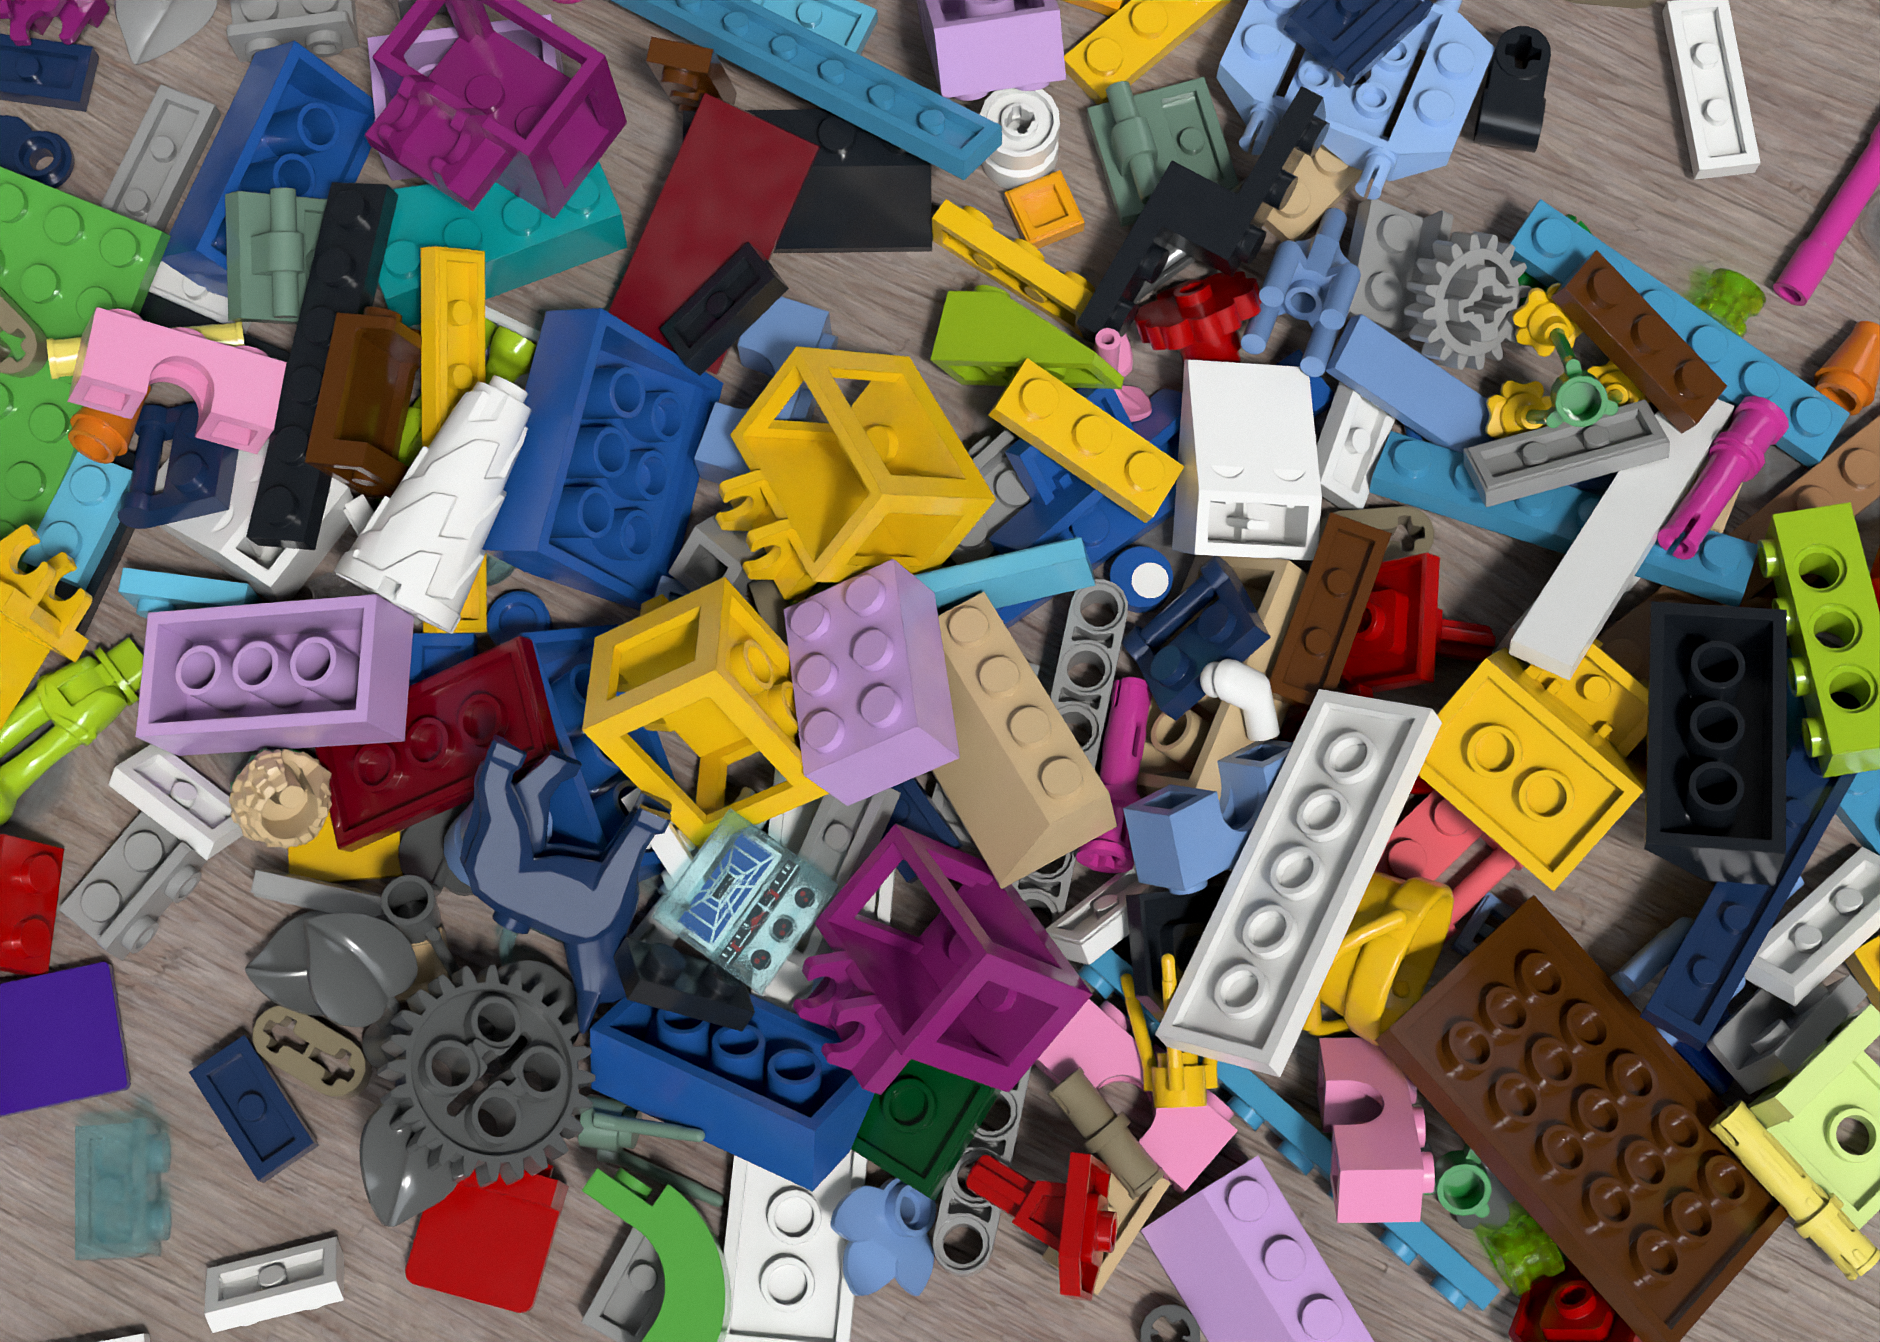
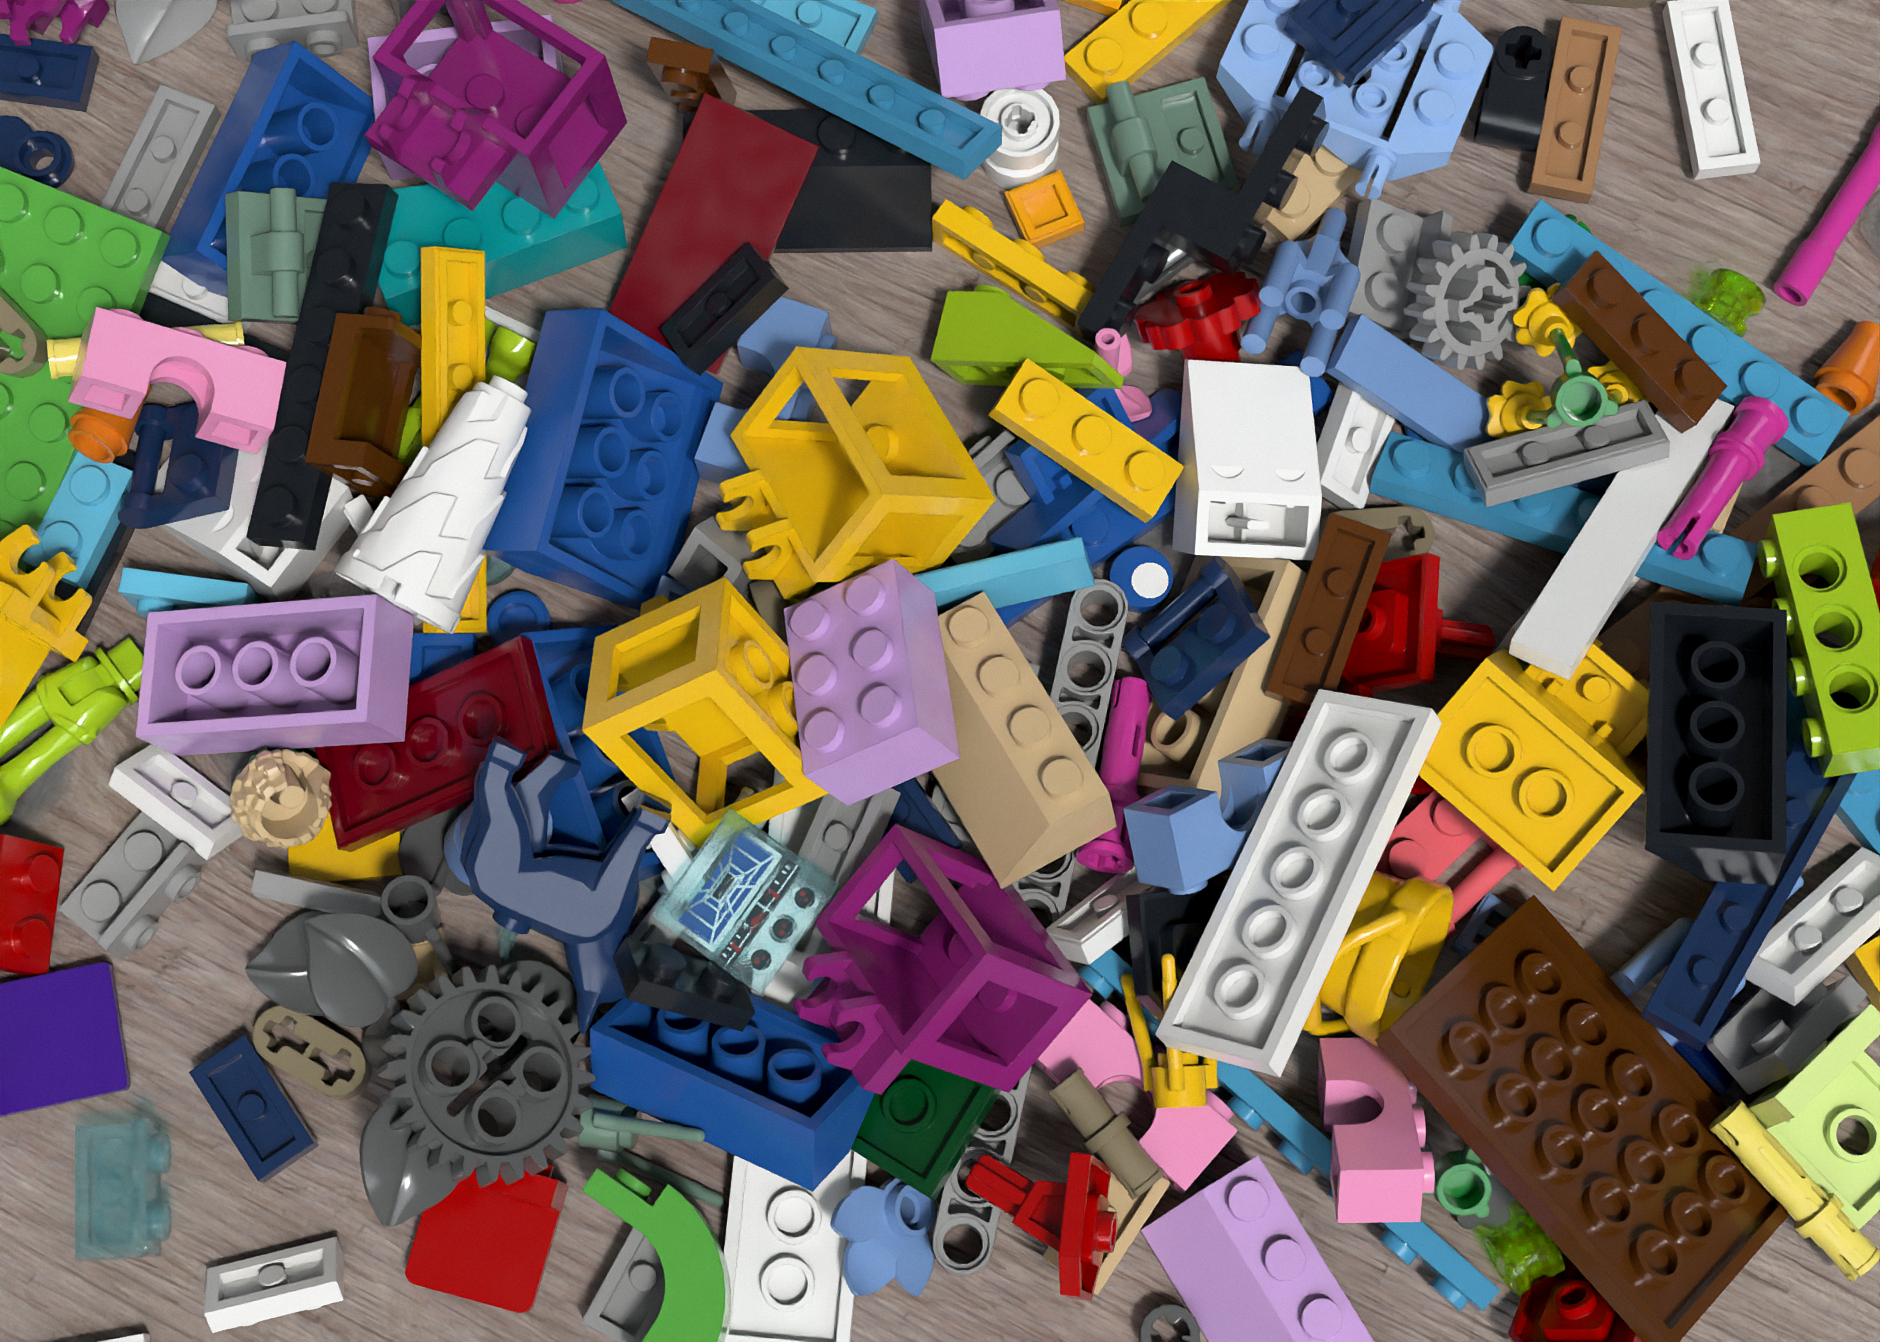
white arm [1200,659,1280,741] -> none
none -> medium nougat plate [1527,16,1622,204]

